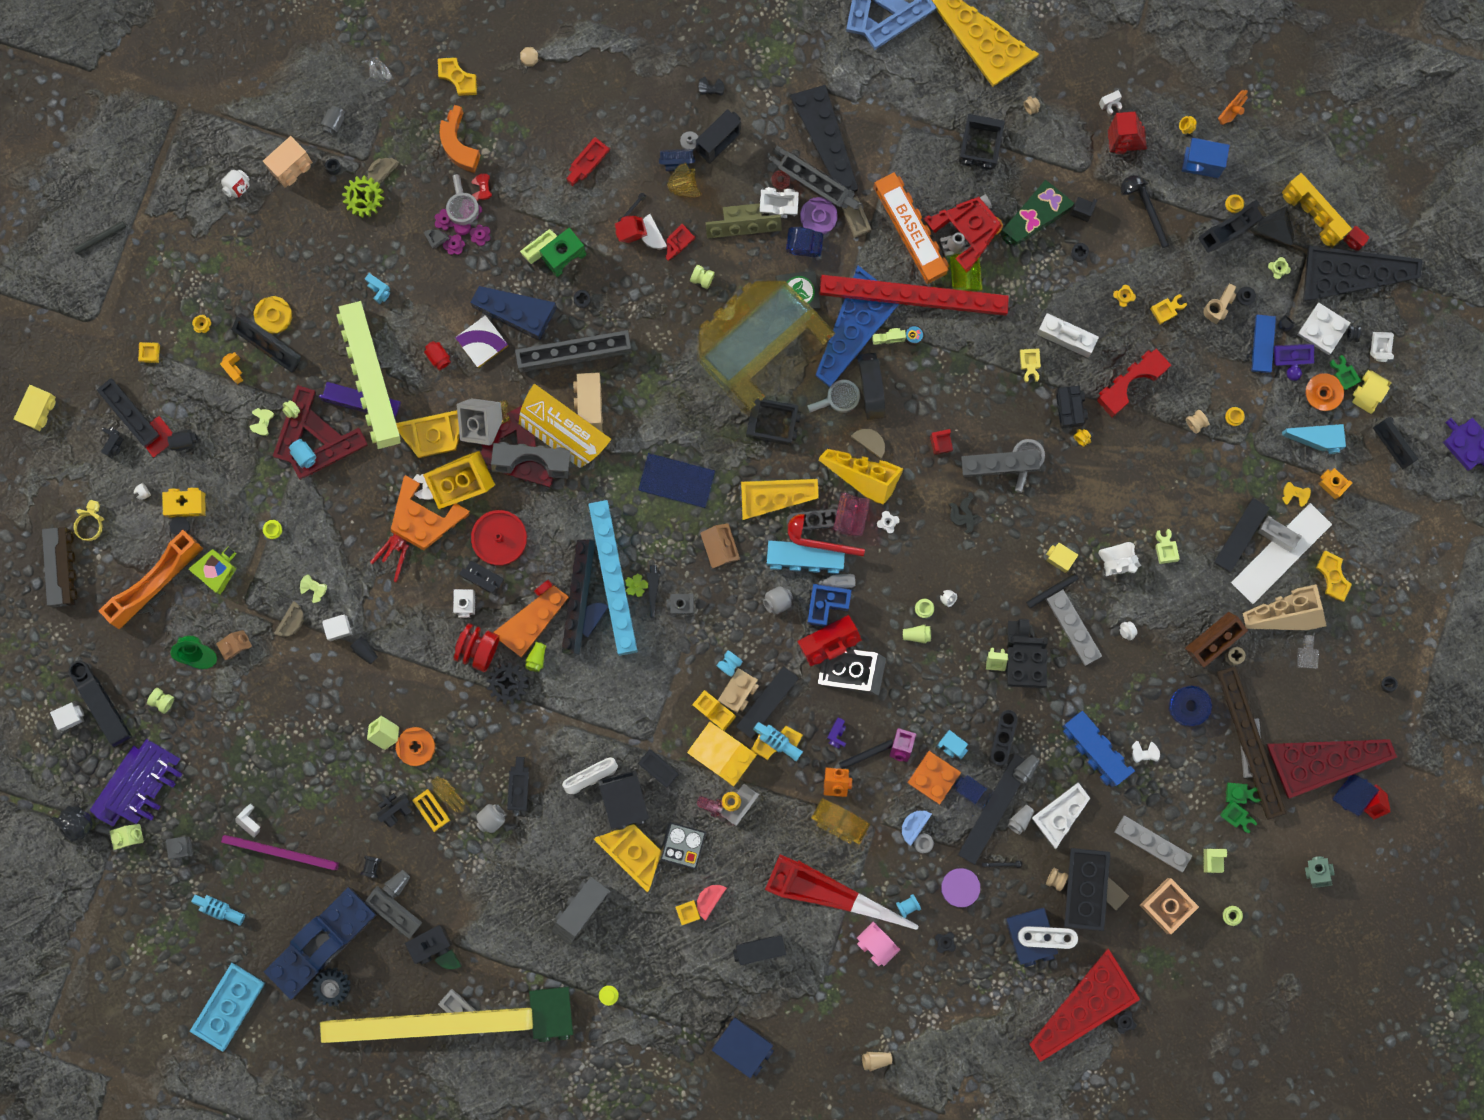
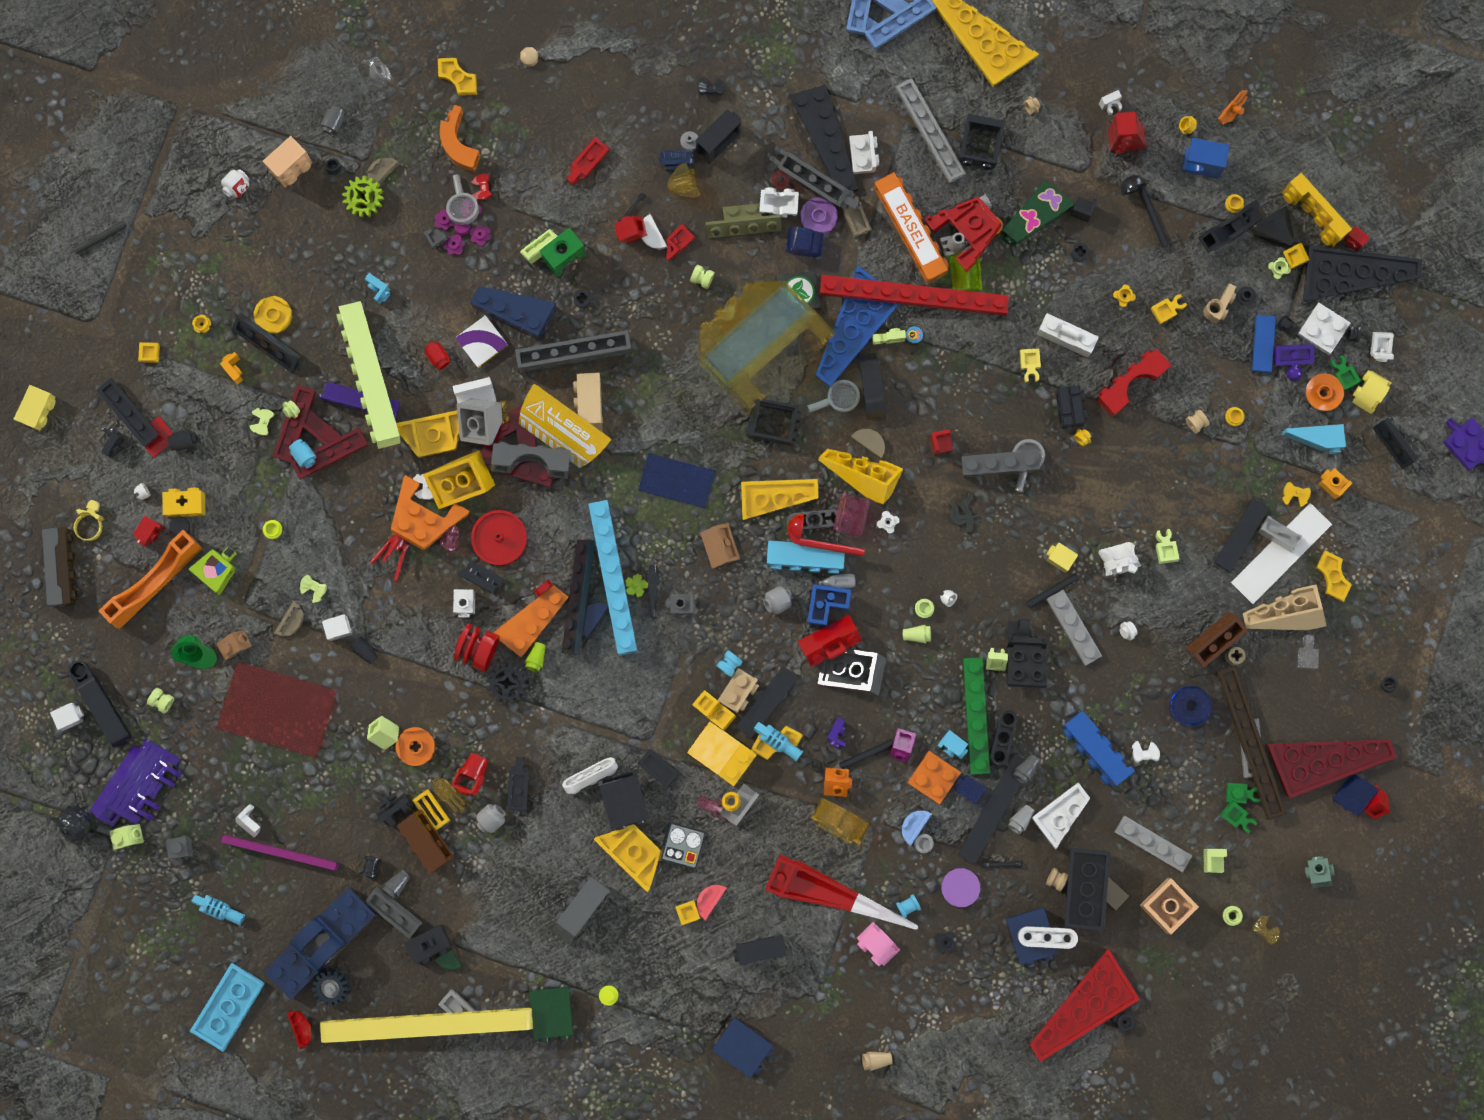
none -> red brick [133,515,165,547]
none -> clear red piece [216,662,337,758]
none -> red plate [287,1011,311,1050]
none -> reddish brown brick [397,809,454,874]
none -> clear pink piece [440,526,460,550]
none -> red piece [451,753,488,796]
none -> white panel [453,377,496,403]
none -> white bracket [849,131,879,174]
none -> light grey tile [895,78,966,184]
none -> green plate [963,657,990,775]
none -> clear yellow piece [1252,916,1279,945]
none -> yellow plate [1283,243,1309,269]

